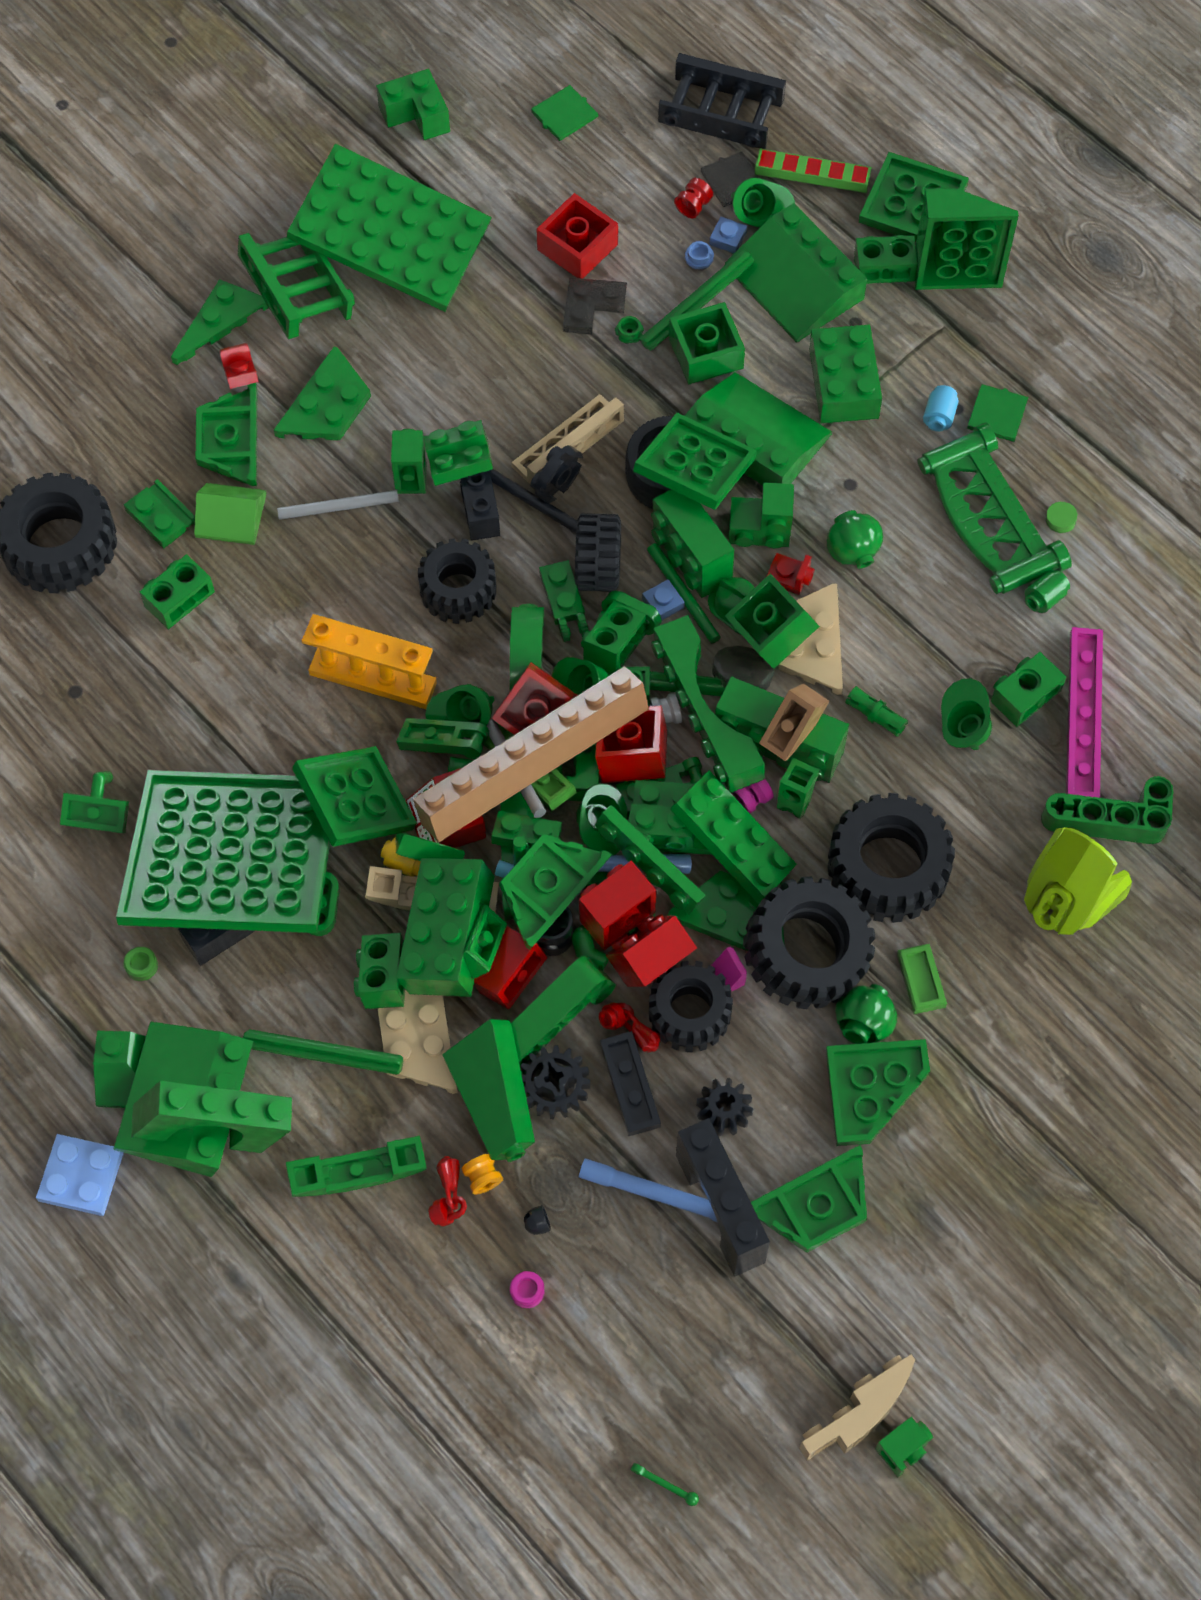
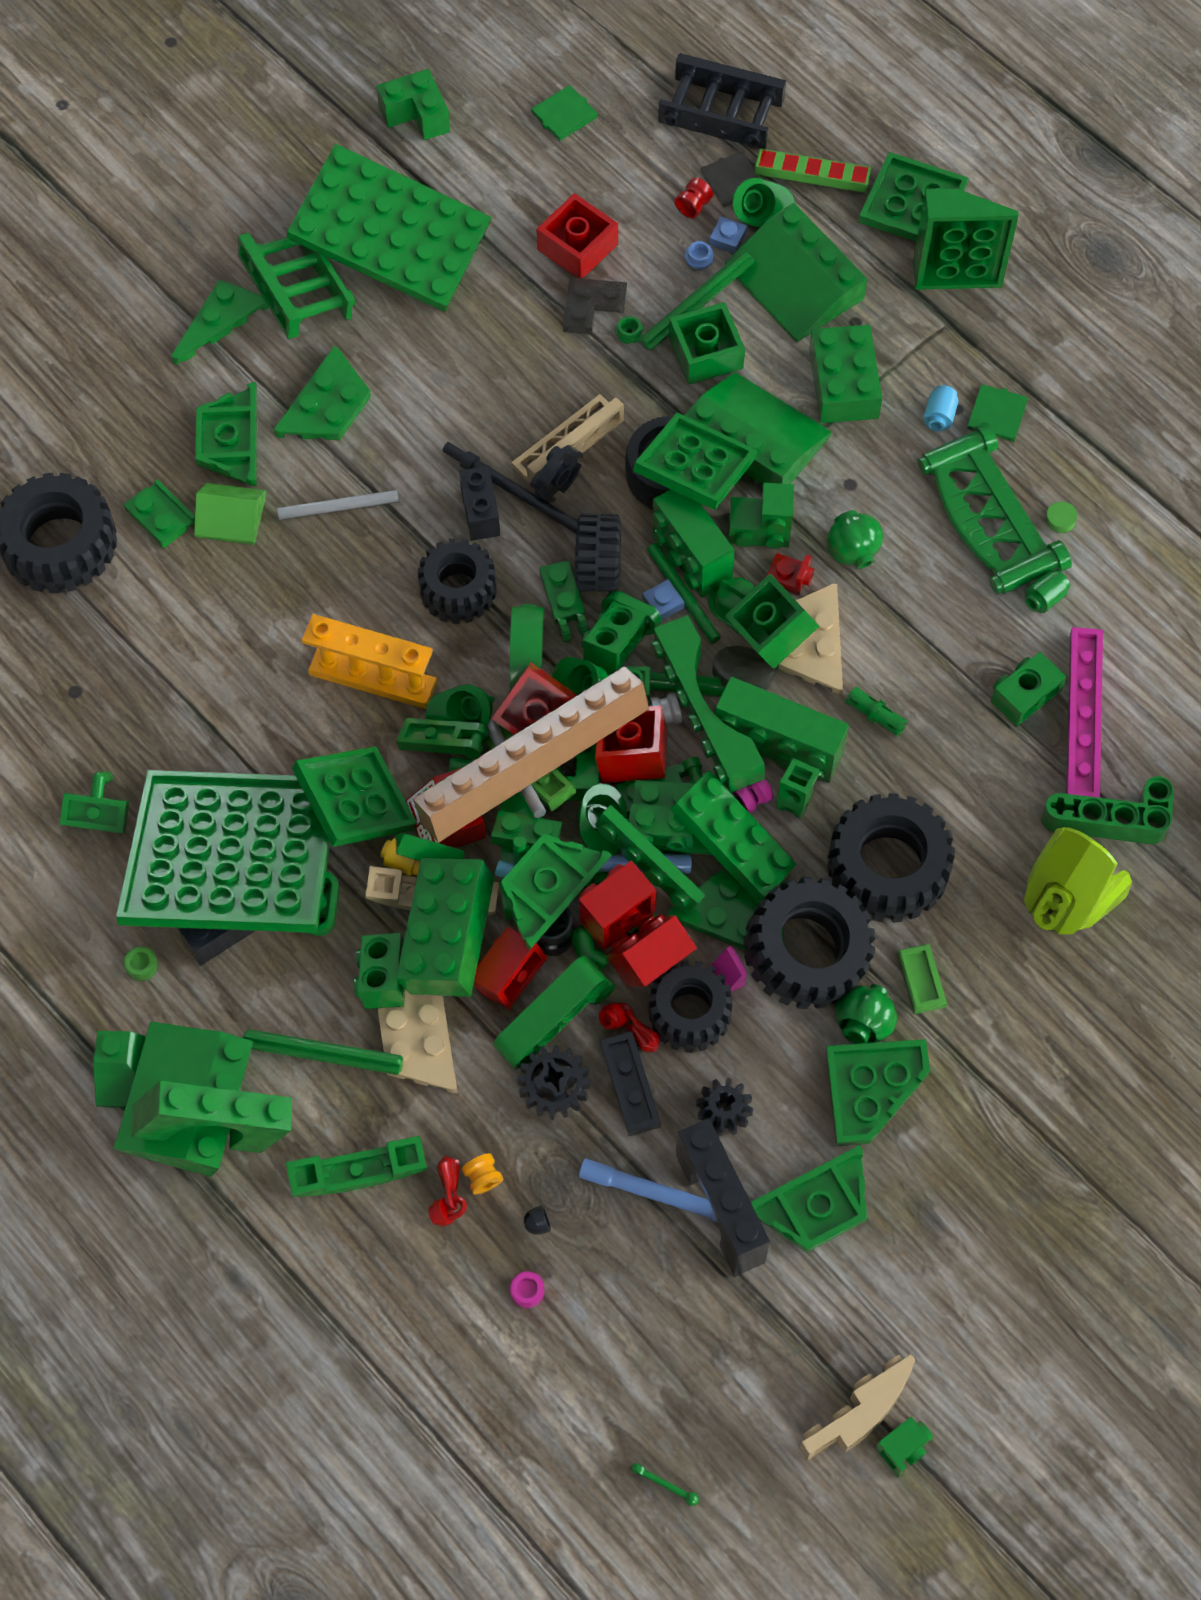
light blue plate [36,1134,123,1216] -> none
green brick [139,554,215,630] -> none
red bracket [219,343,259,389] -> none
green brick [391,429,427,494] -> none
green plate [423,420,493,486] -> none
green slope [442,1019,535,1162] -> none
green slope [463,904,507,979] -> none
medium nougat slope [759,683,829,761] -> none
green brick [854,235,917,284] -> none
green piece [941,678,992,750] -> none

